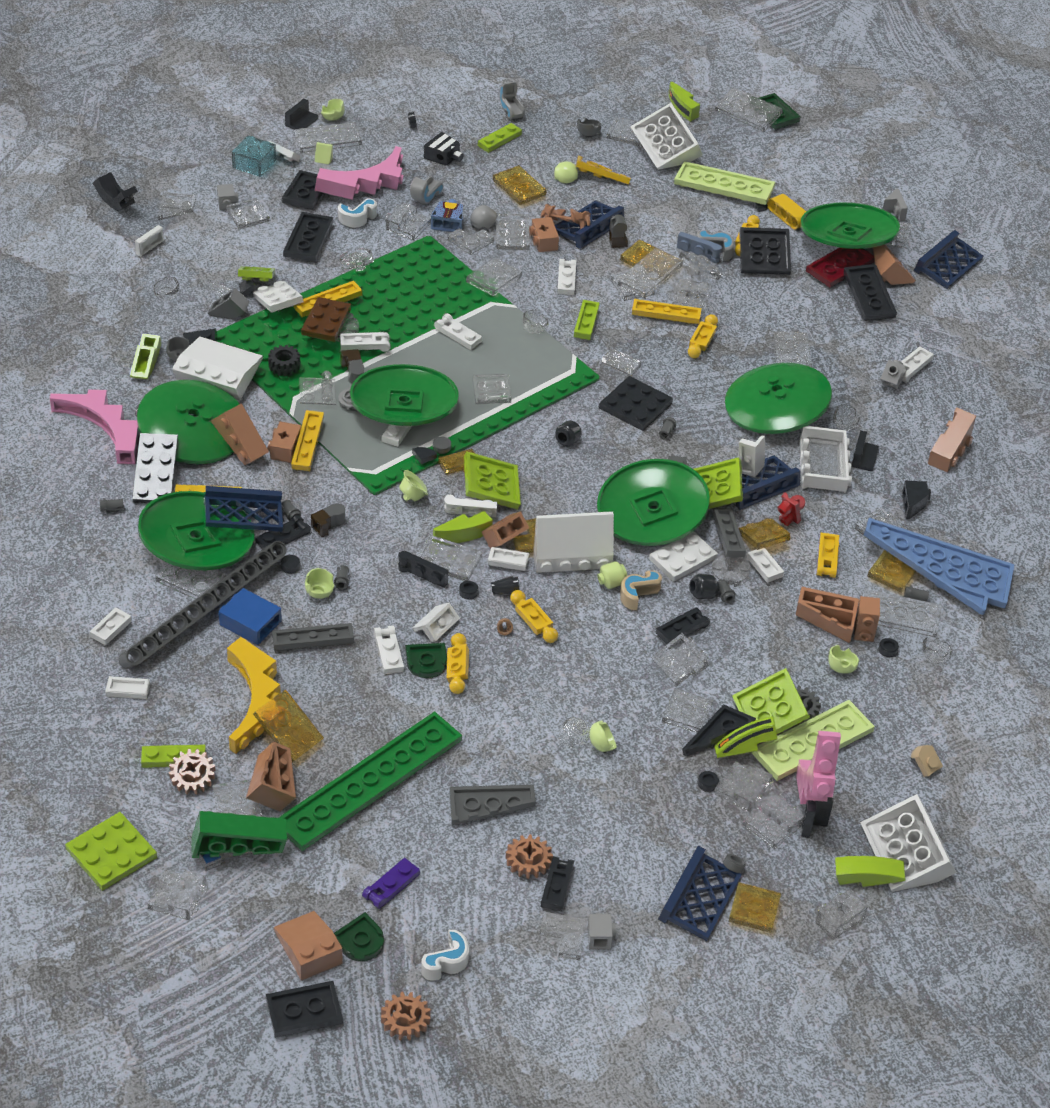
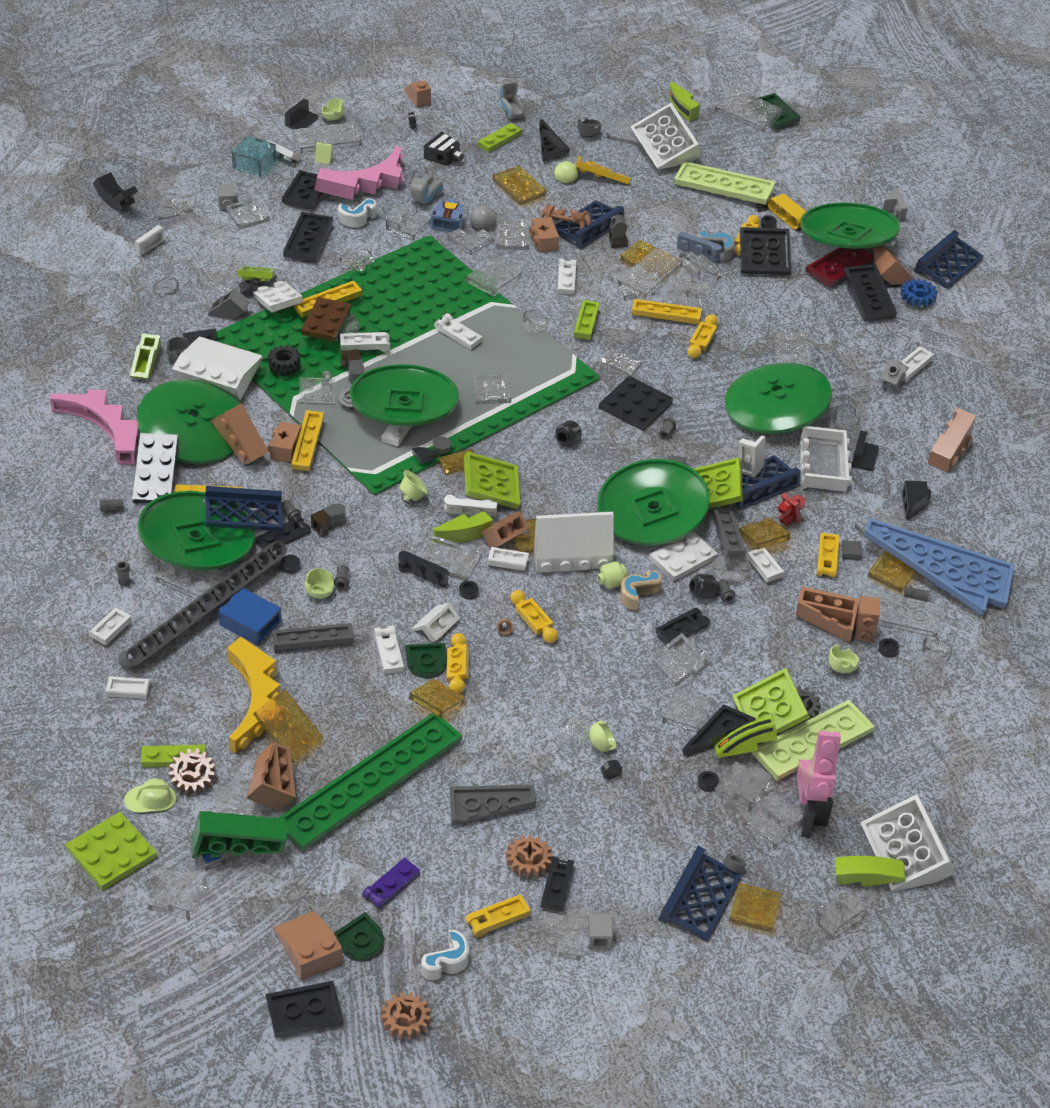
black cone [491,575,520,594] -> none
tan plate [911,745,943,777] -> none
none -> dark grey pin [115,561,131,586]
none -> yellowish green piece [124,778,176,813]
none -> nougat slope [404,80,431,107]
none -> clear yellow plate [408,679,466,718]
none -> yellow plate [465,894,531,938]
none -> black wing [539,119,570,161]
none -> black tile [600,760,622,779]
none -> black tile [760,215,777,228]
none -> dark grey tile [842,540,862,560]
none -> blue gear [900,278,938,308]

